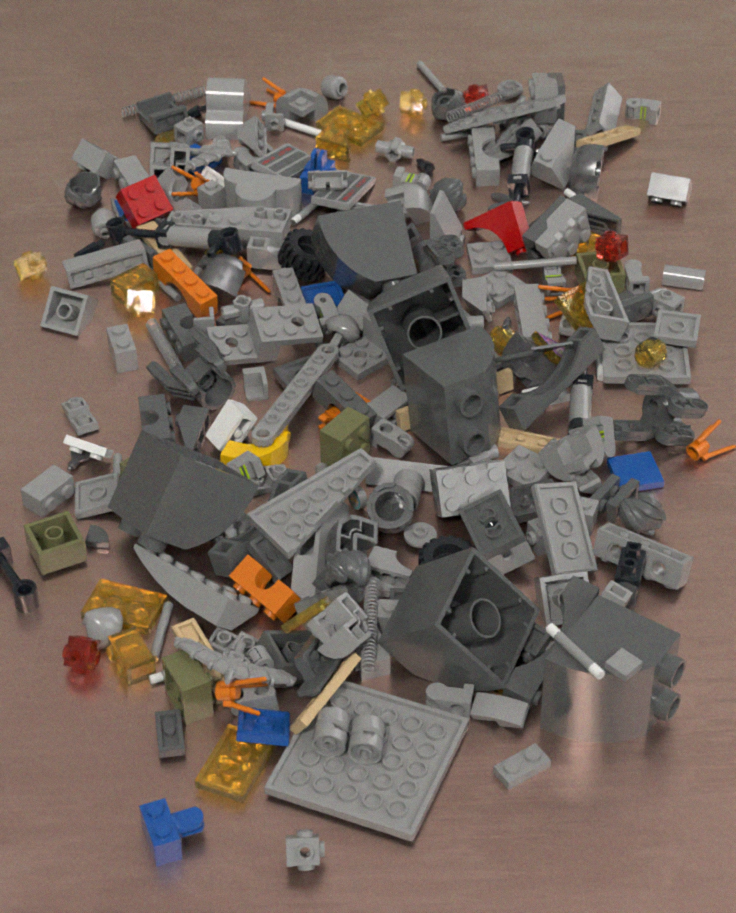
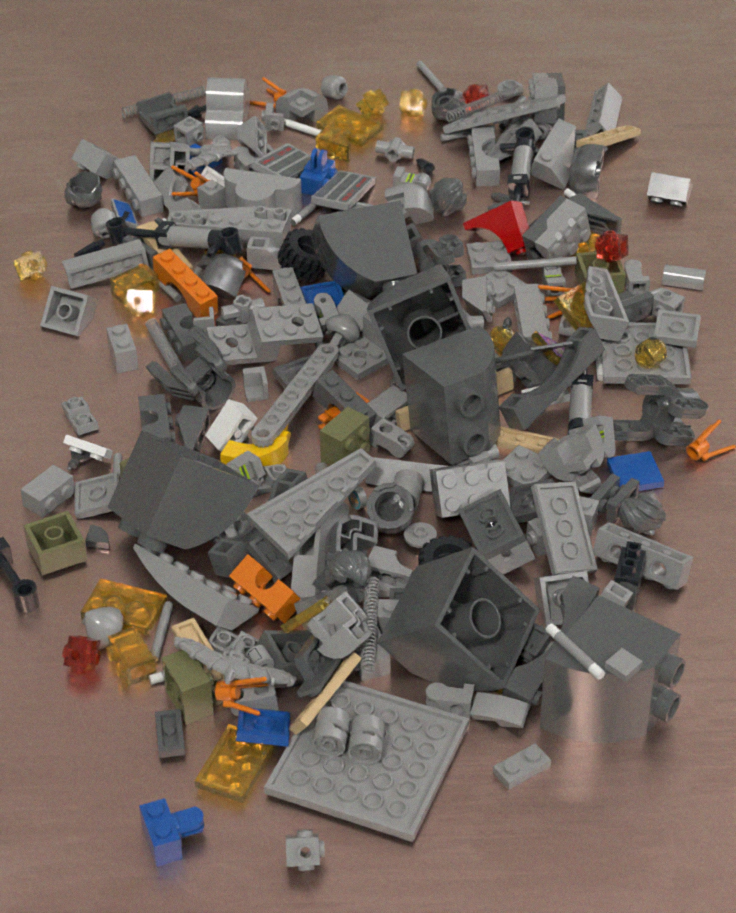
red brick [116,175,173,228] -> none
light grey hinge [308,170,348,191] -> none
light grey slope [430,190,465,265] -> none
light grey leg [625,98,661,125] -> none

